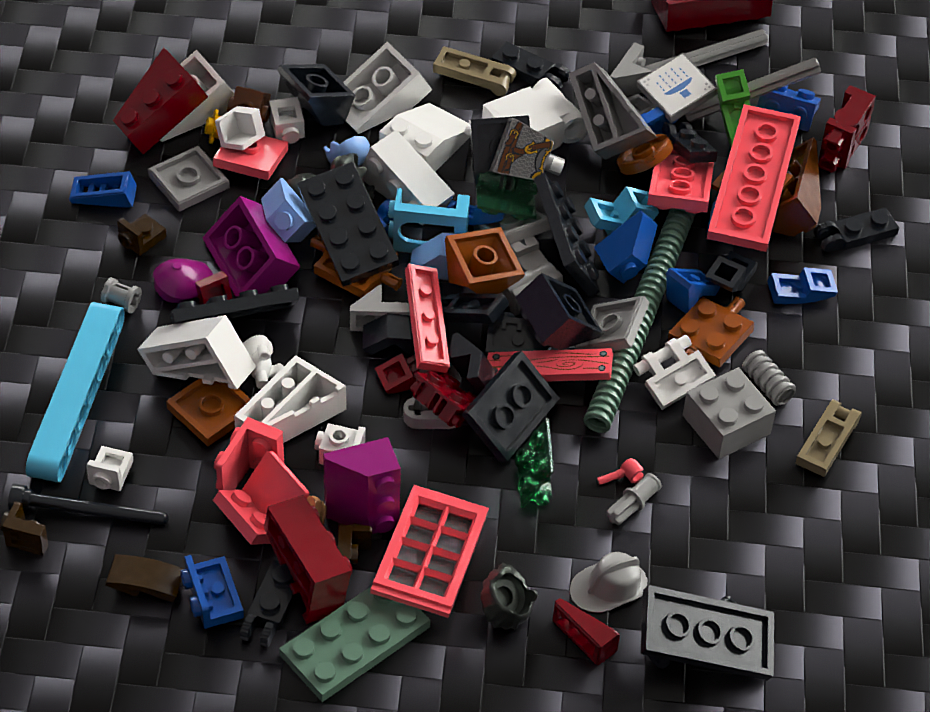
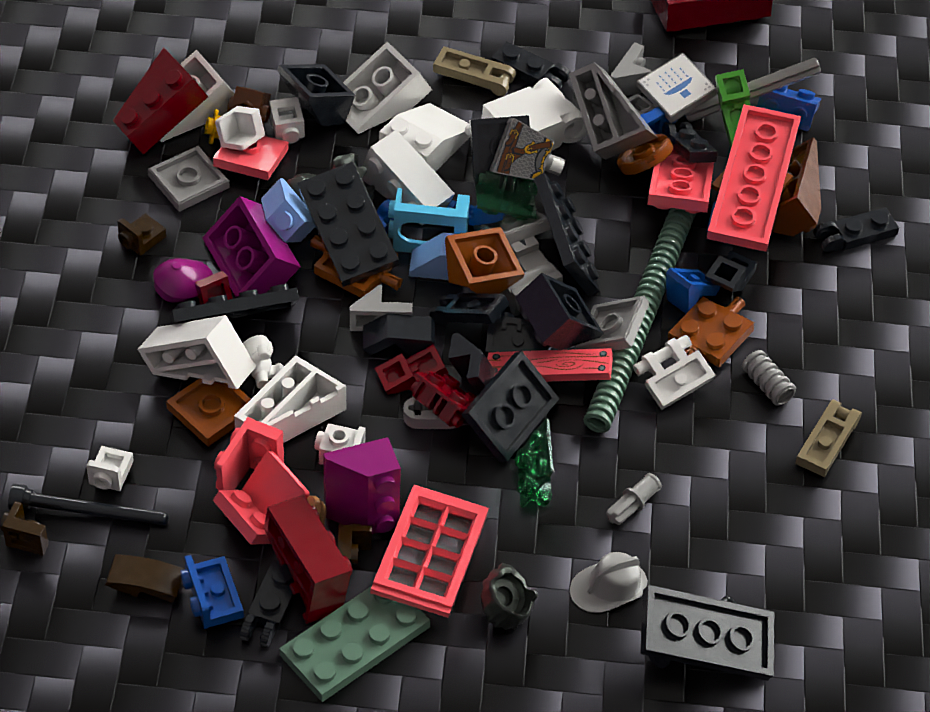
medium azure beam [26,302,125,483] -> none
blue slope [69,171,137,207] -> none
light grey bush [101,277,142,313] -> none
light blue hair [323,136,370,167] -> none
coral tile [405,264,450,373] -> none
dark red slope [552,598,620,665] -> none
medium azure brick [584,186,659,235] -> none
blue slope [594,210,658,284] -> none
coral hand [597,458,644,486] -> none
light grey axle [644,29,768,71] -> none
light grey brick [682,367,776,459] -> none
blue slope [767,267,838,304] -> none
dark red hips [818,85,876,173] -> none

